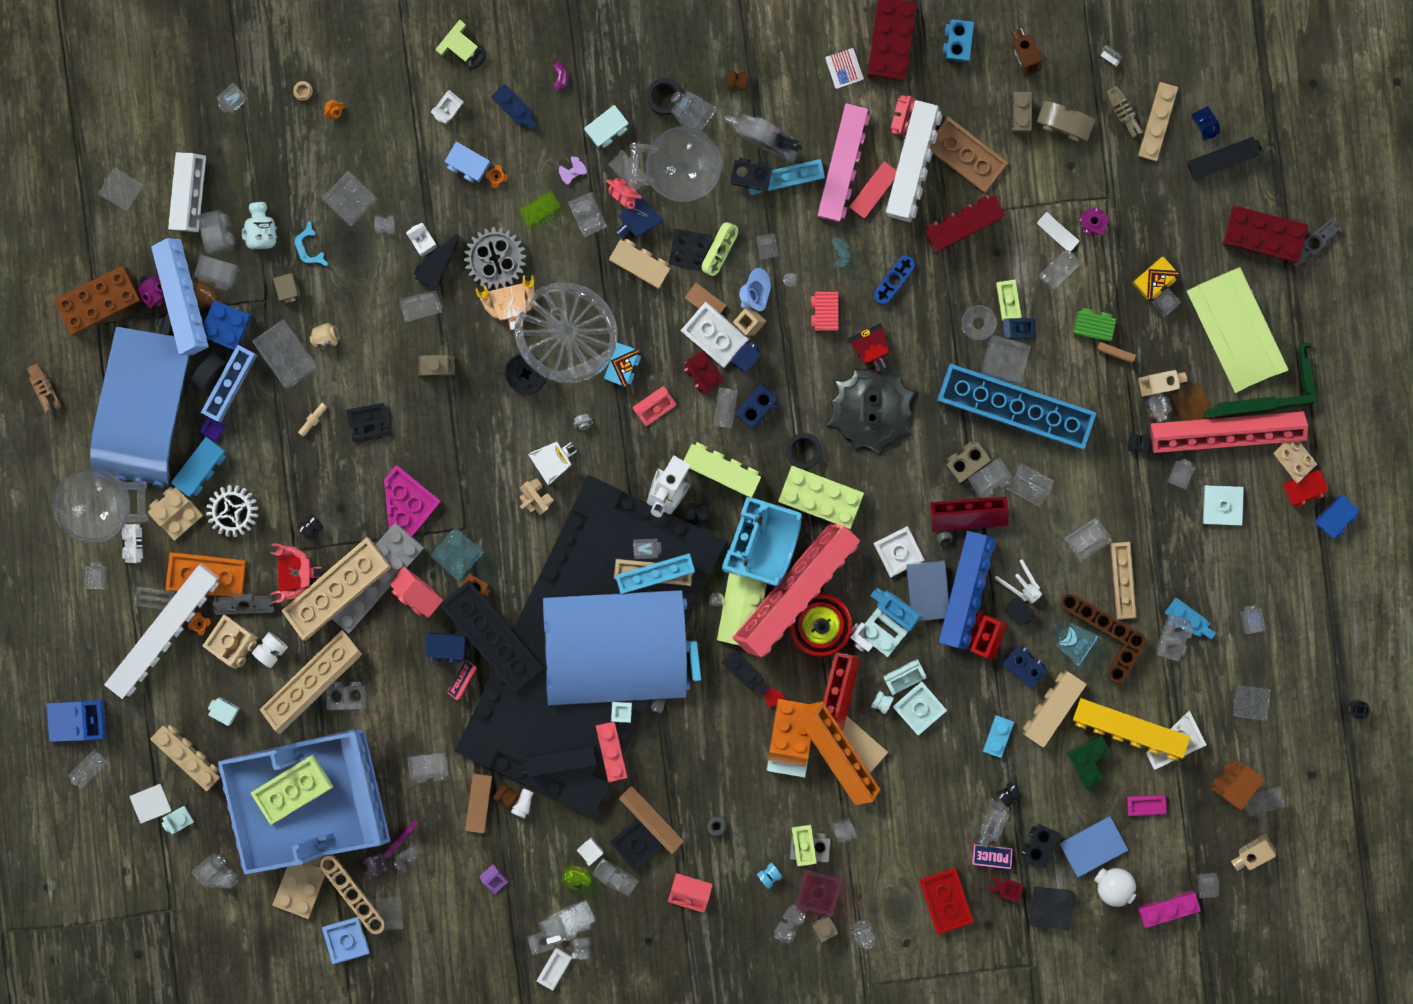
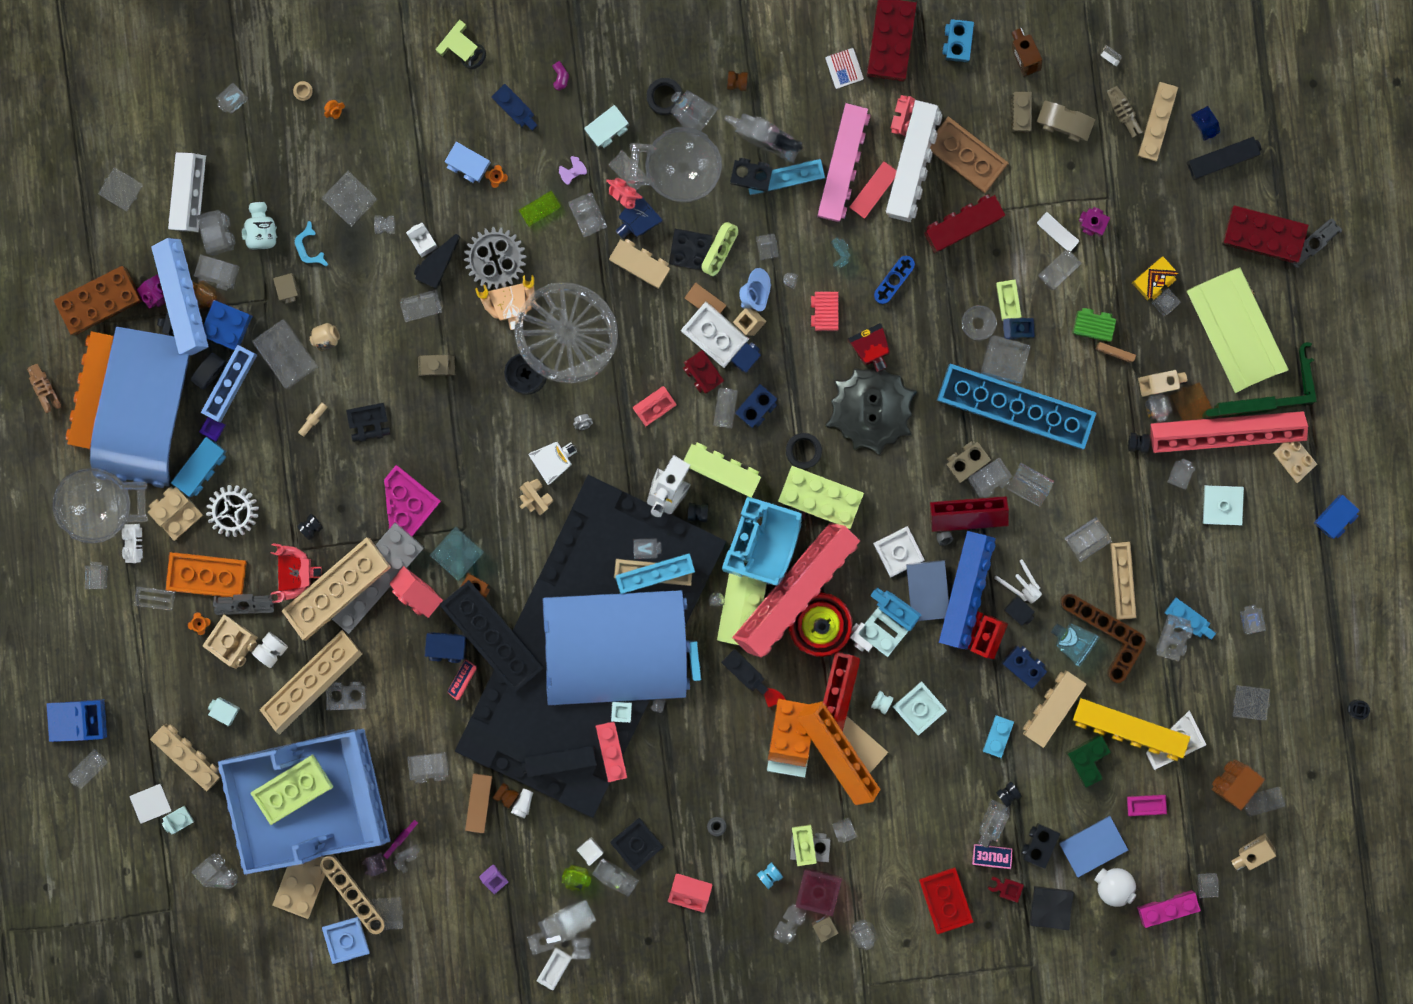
white brick [104,563,220,699] -> none
white bracket [431,90,464,124] -> none
brick [604,342,641,387] -> none
medium nougat tile [619,786,684,854] -> none
light aqua hinge [883,659,926,695] -> none
red brick [1281,469,1329,507] -> none
none -> orange brick [66,331,114,449]

